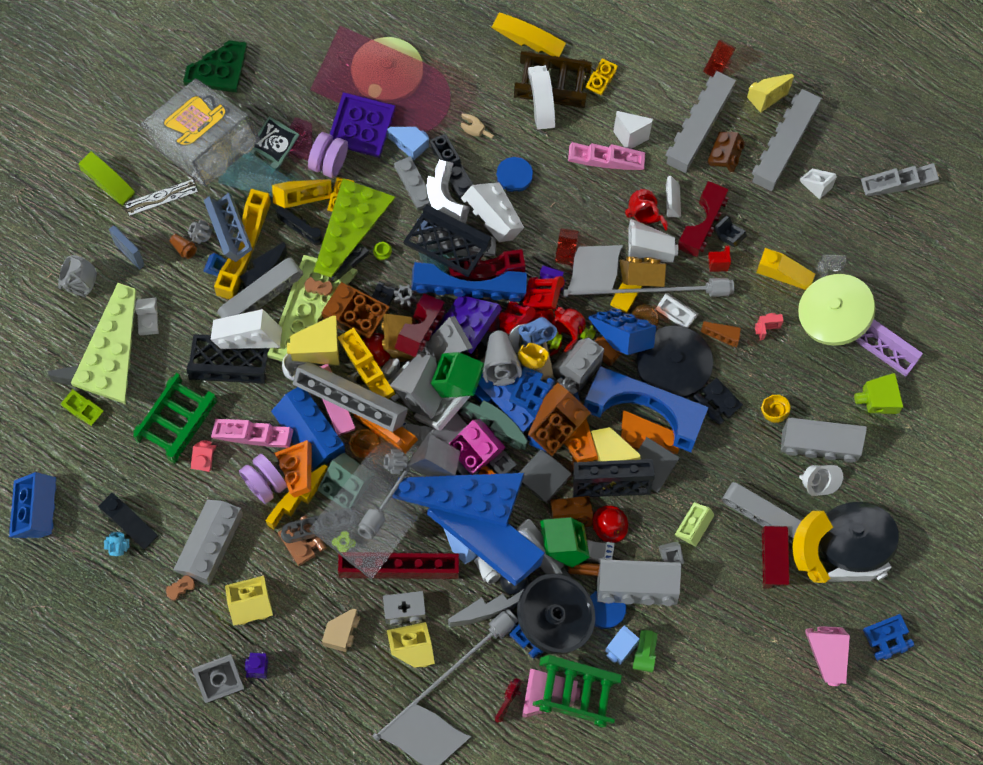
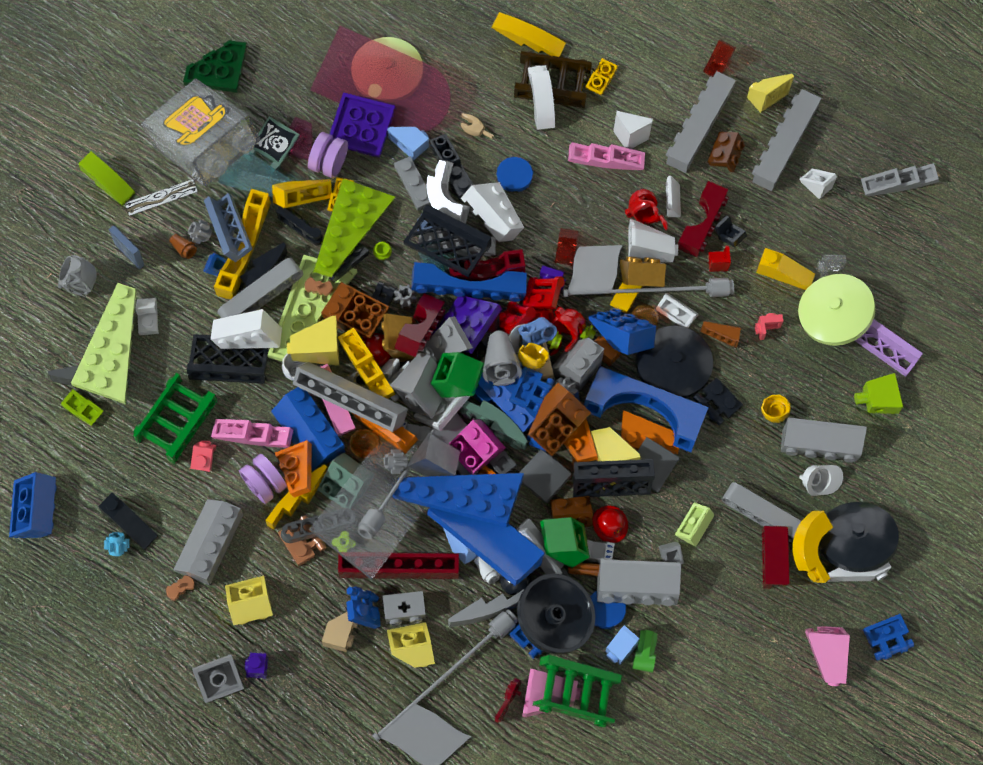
none -> blue plate [346,586,381,629]

